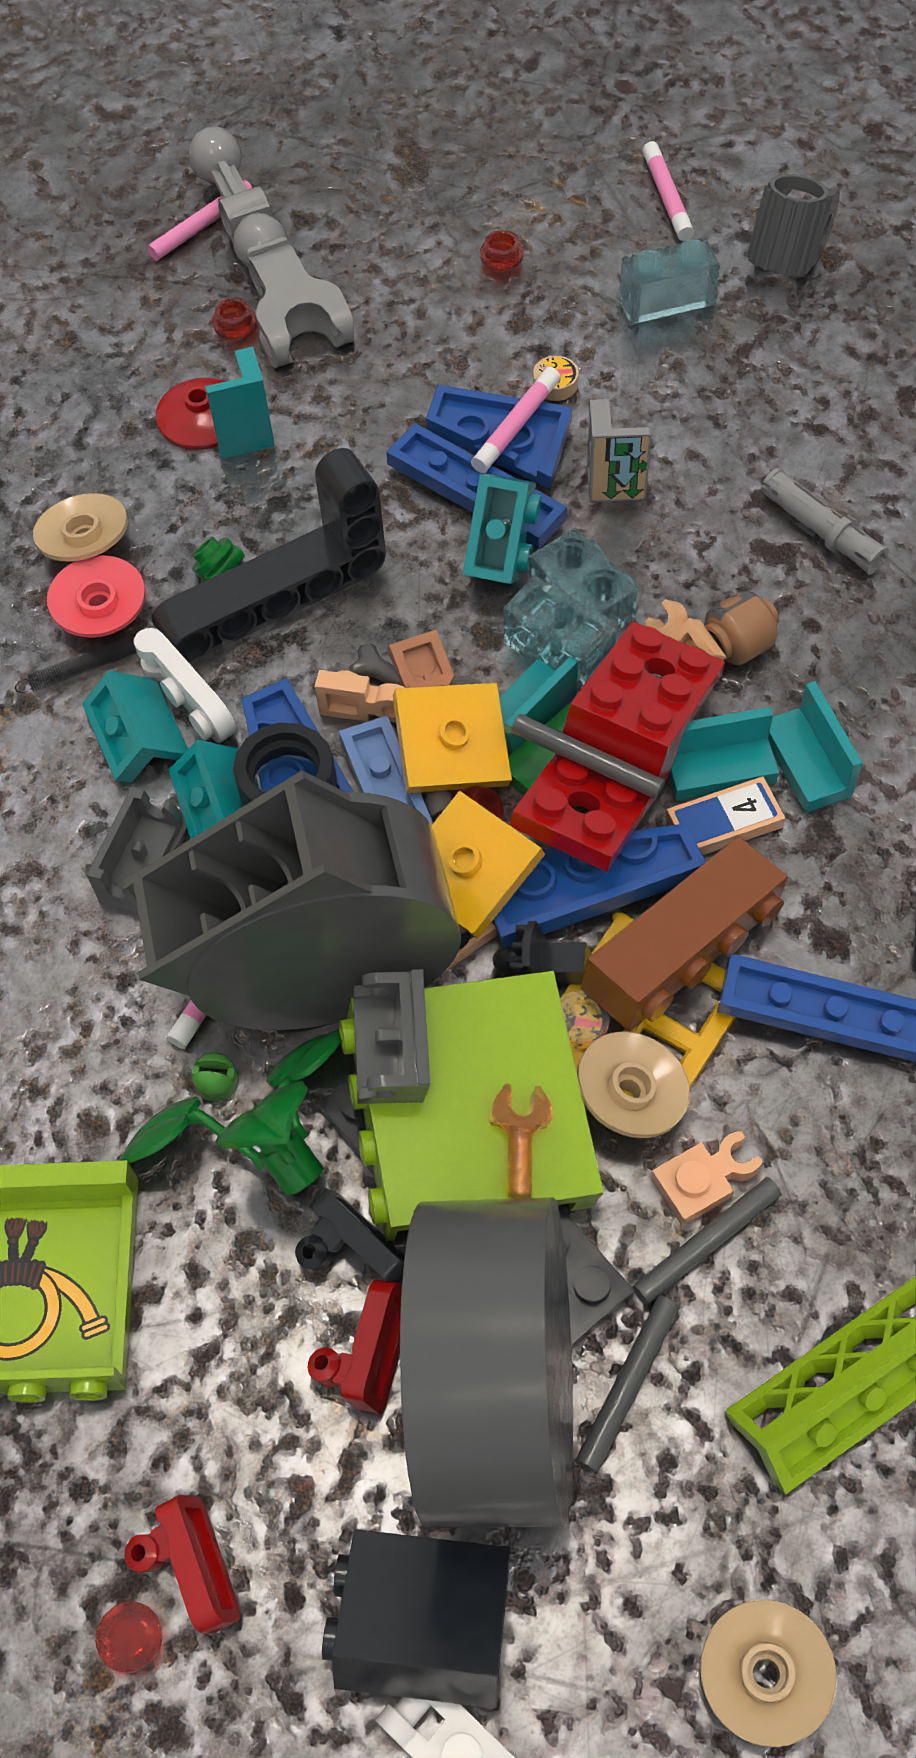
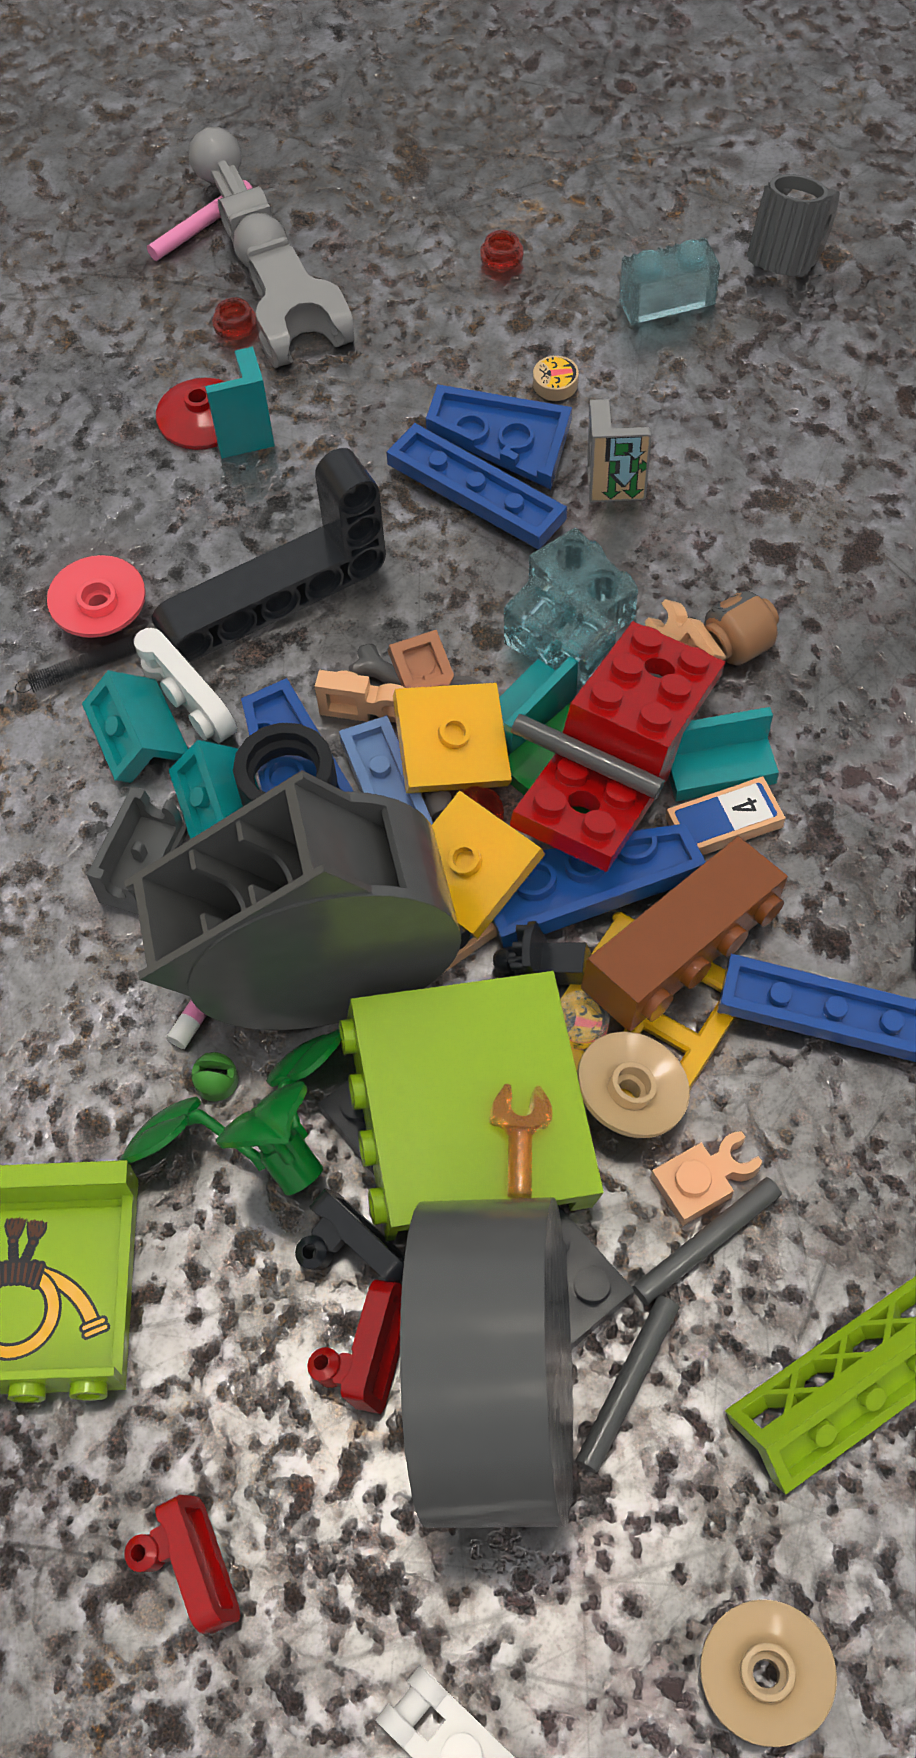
tan dish [33,493,128,561] -> none
clear red plate [95,1601,163,1673] -> none
green plate [192,537,245,583] -> none
black brick [322,1529,510,1708] -> none
dark grey hinge [353,969,430,1104] -> none
teal brick [462,474,542,584] -> none
bright pink bar [471,367,561,473] -> none
bright pink bar [642,141,694,241] -> none
light grey pin [760,468,889,575] -> none
teal panel [768,681,863,813] -> none

